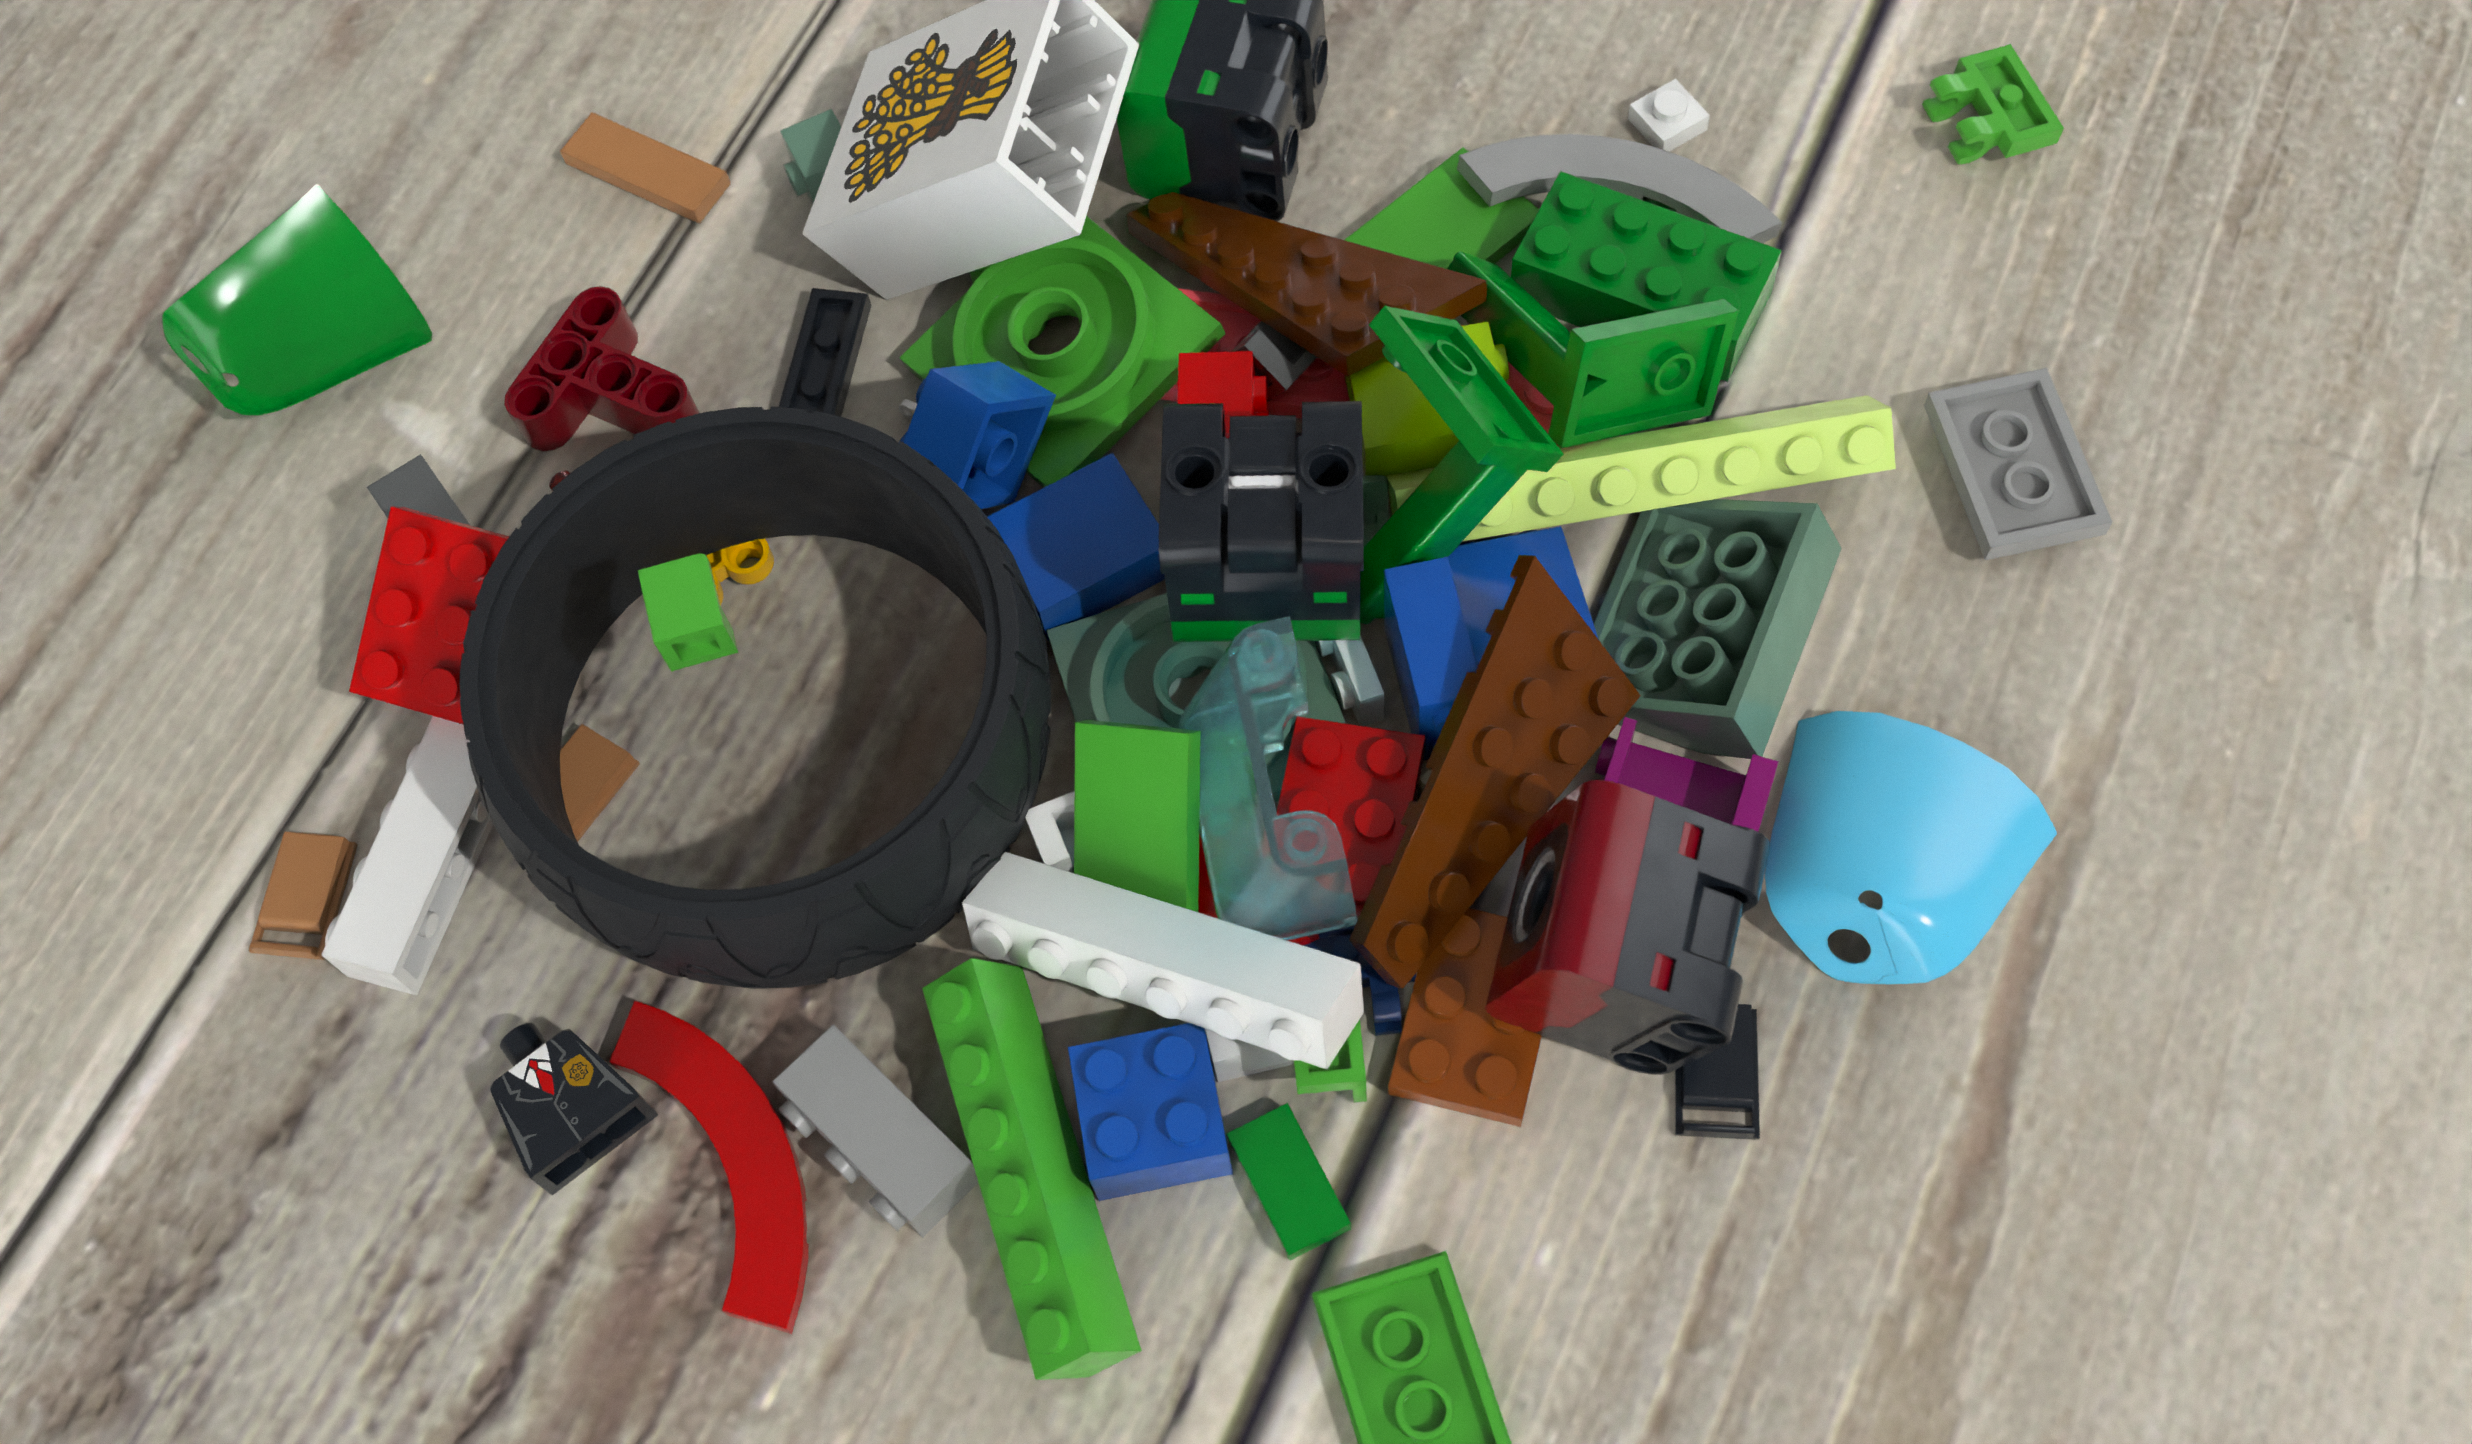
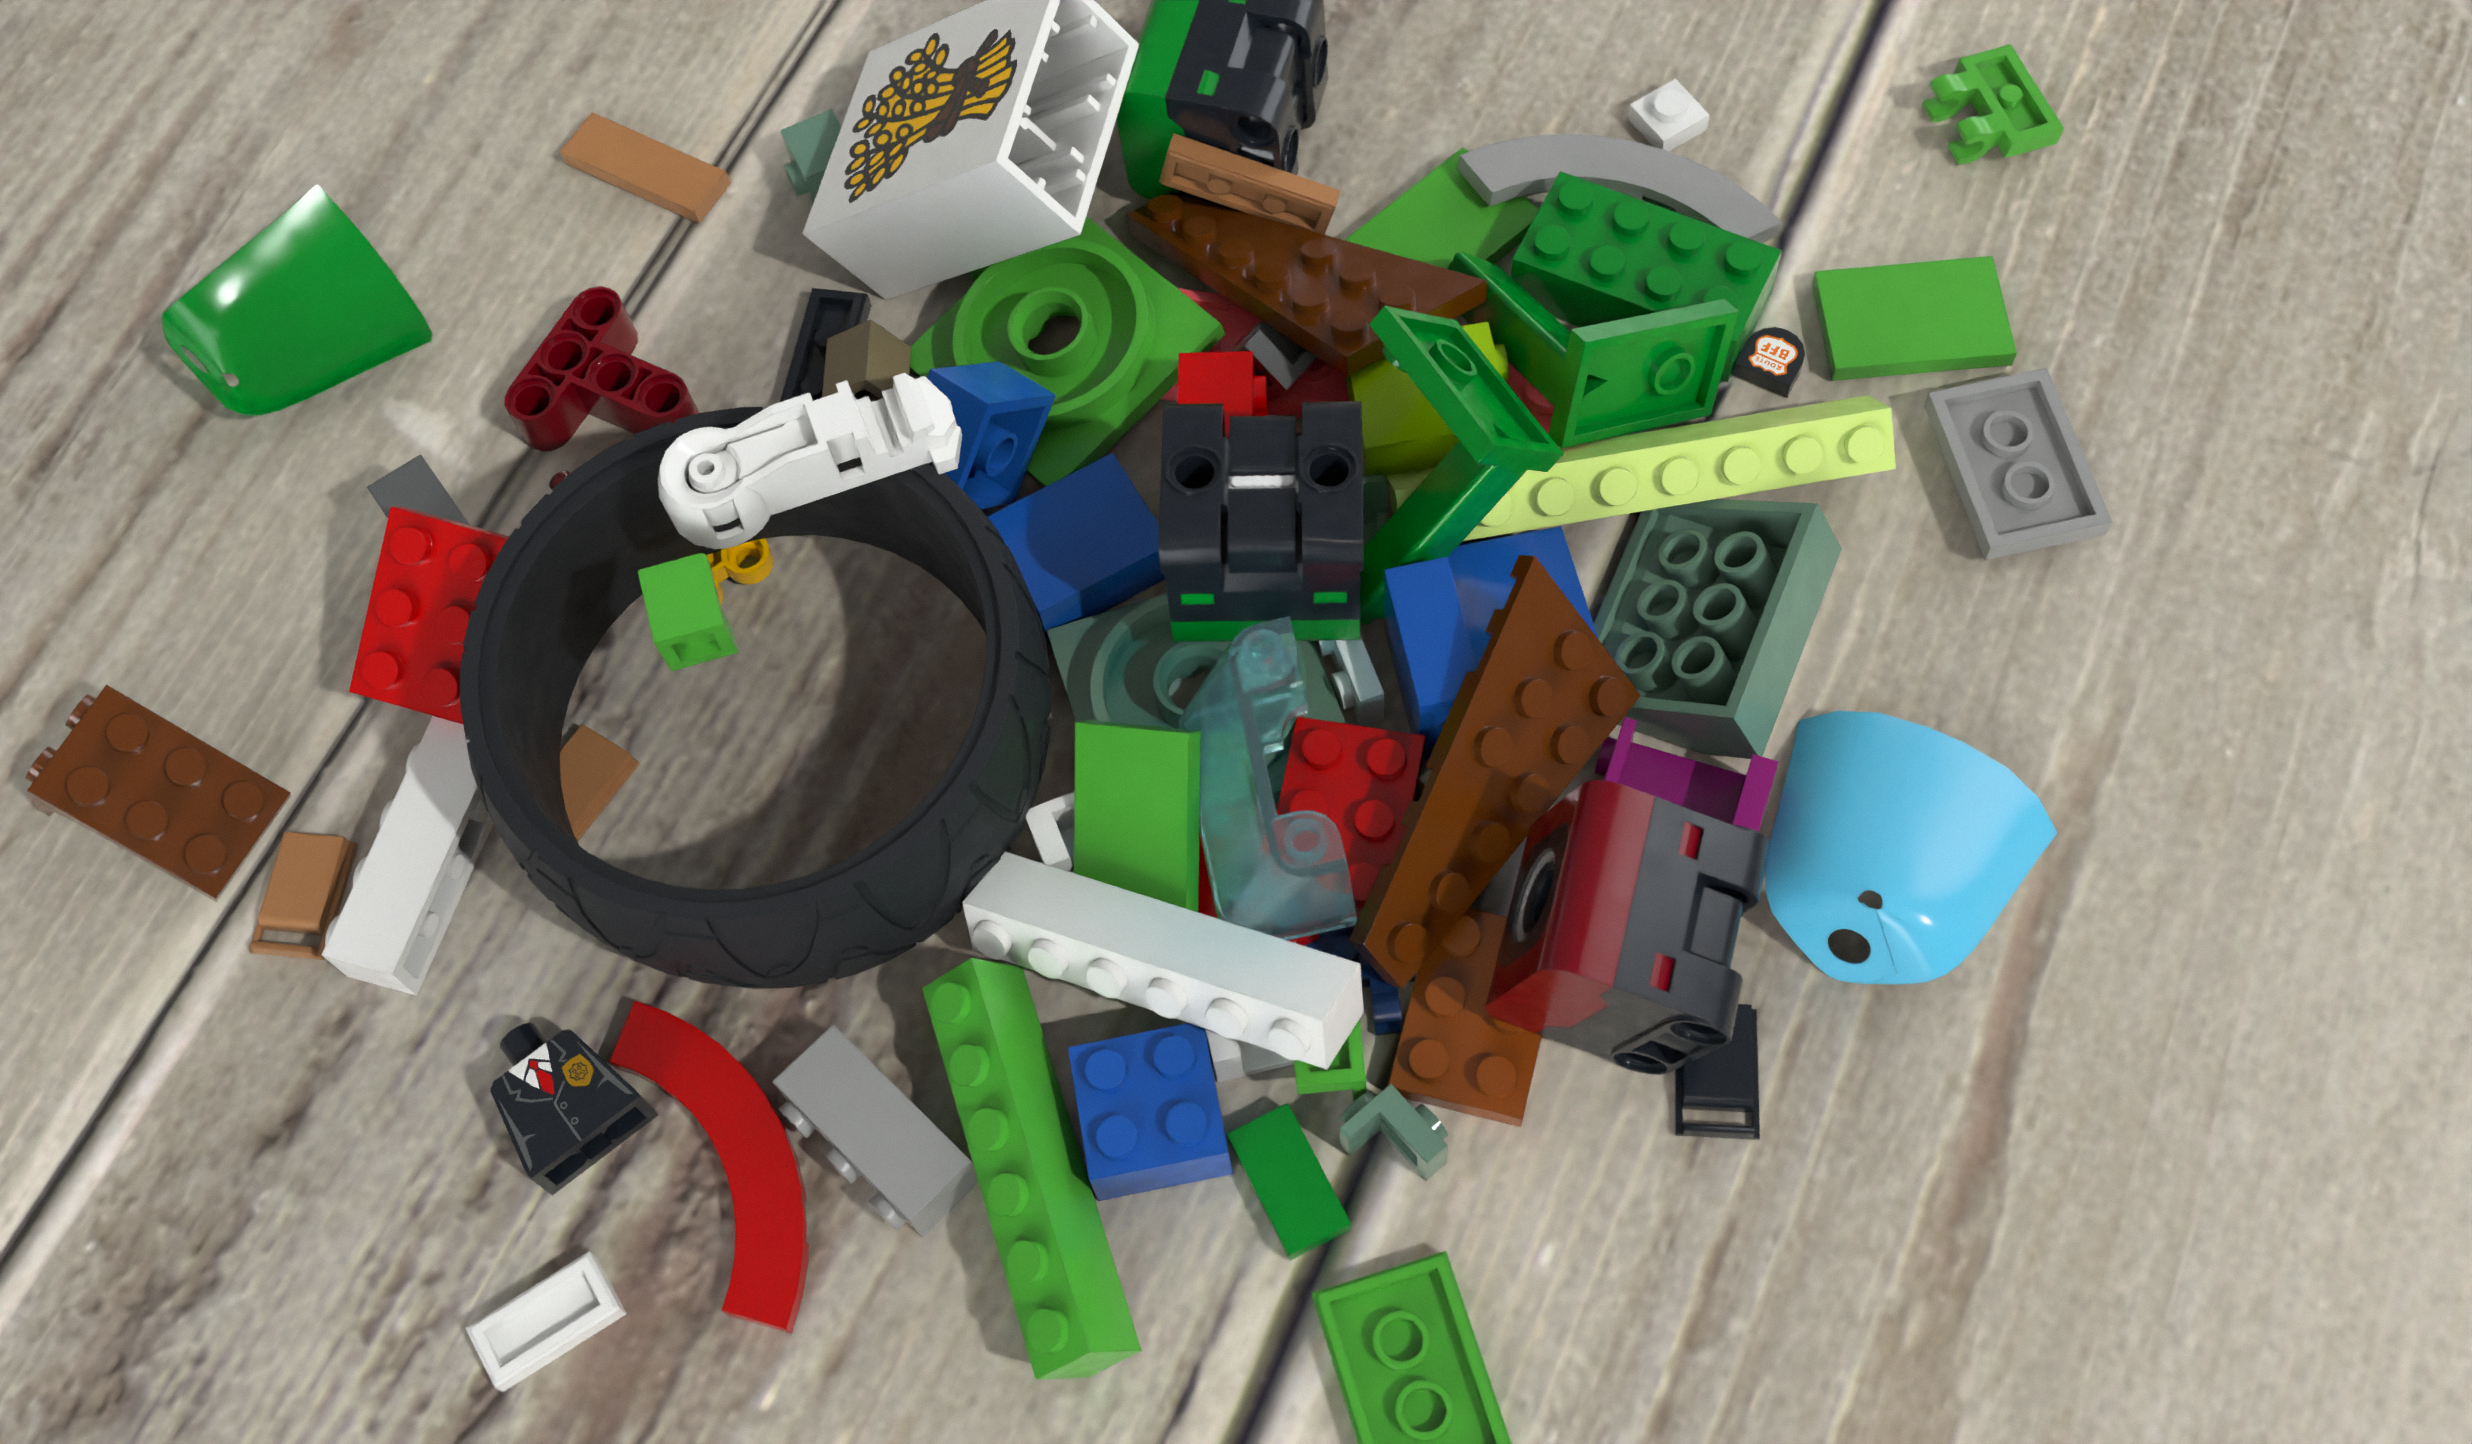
none -> reddish brown bracket [26,684,291,902]
none -> white tile [465,1251,627,1392]
none -> white piece [658,373,962,549]
none -> dark tan brick [822,319,911,402]
none -> medium nougat tile [1159,133,1341,235]
none -> sand green bracket [1339,1084,1448,1181]
none -> black tile [1732,327,1805,397]
none -> bright green tile [1812,256,2017,381]

